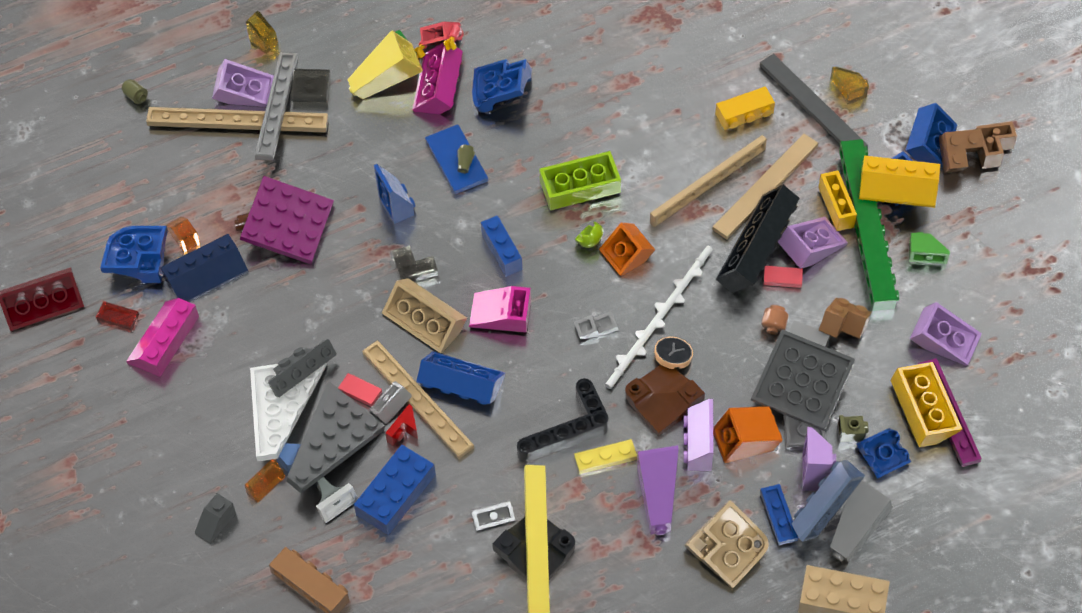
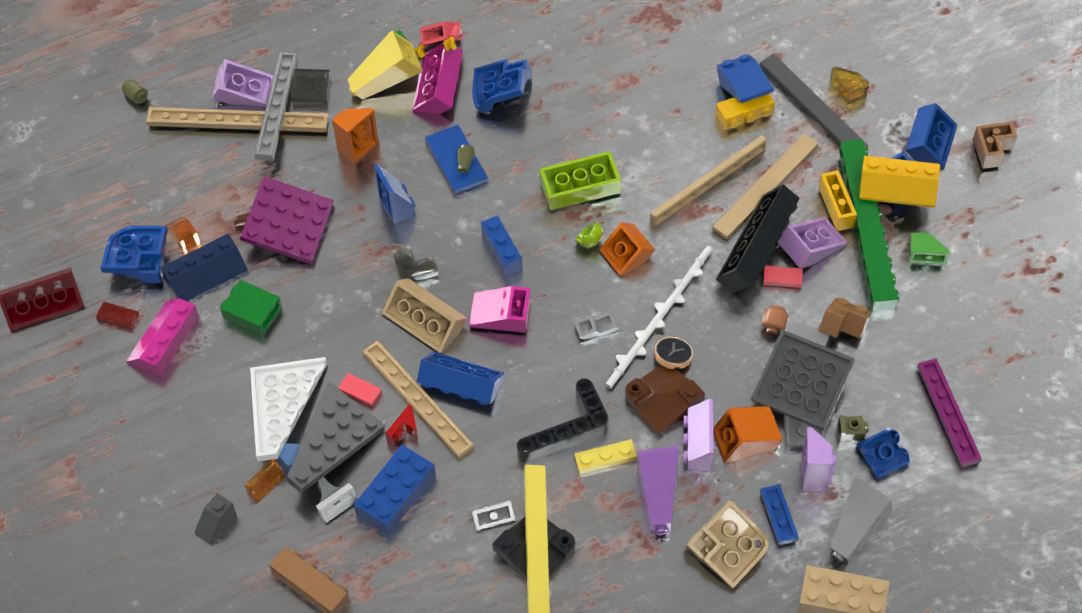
clear yellow slope [246,11,278,54] -> none
dark grey bracket [268,339,337,397] -> none
light grey slope [369,381,412,424] -> none
sand blue slope [792,460,865,542] -> none
yellow slope [890,362,962,448] -> none
lavender slope [910,302,982,366] -> none
medium nougat brick [939,129,984,173] -> none
none -> green brick [220,279,282,336]
none -> orange slope [332,108,379,164]
none -> blue slope [716,54,774,103]

